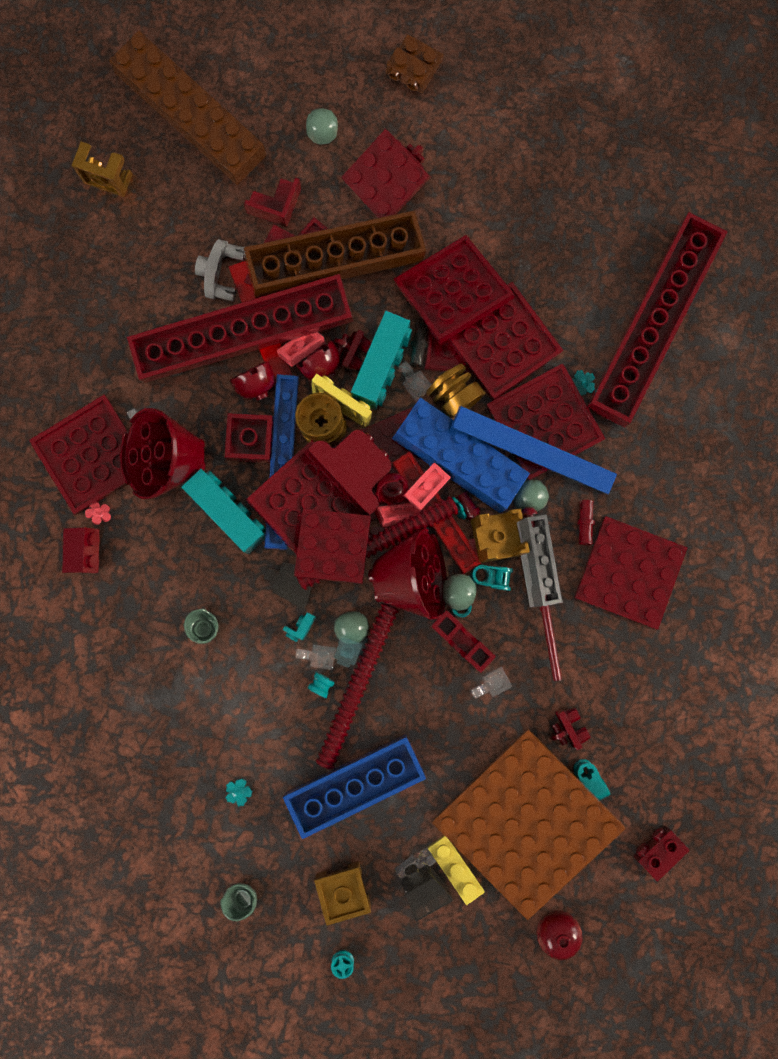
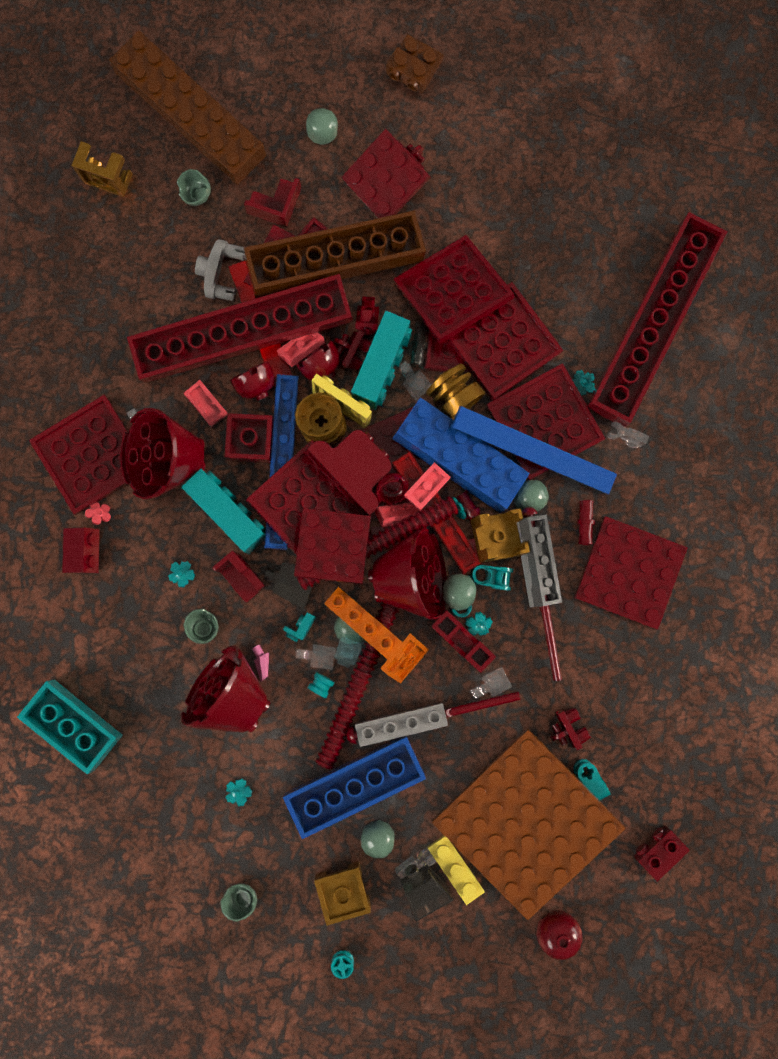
none -> teal brick [17,679,123,774]
none -> teal plant [168,561,196,587]
none -> sand green hair [176,169,211,206]
none -> dark red cone [181,646,270,733]
none -> coral plate [183,380,227,428]
none -> dark red panel [212,550,266,602]
none -> bright pink bar [252,645,269,681]
none -> orange bracket [324,587,429,684]
none -> light grey piece [346,691,521,747]
none -> dark red hips [355,296,379,336]
none -> sand green hair [361,820,395,859]
none -> teal plant [465,612,493,636]
none -> clear plate [607,422,649,448]

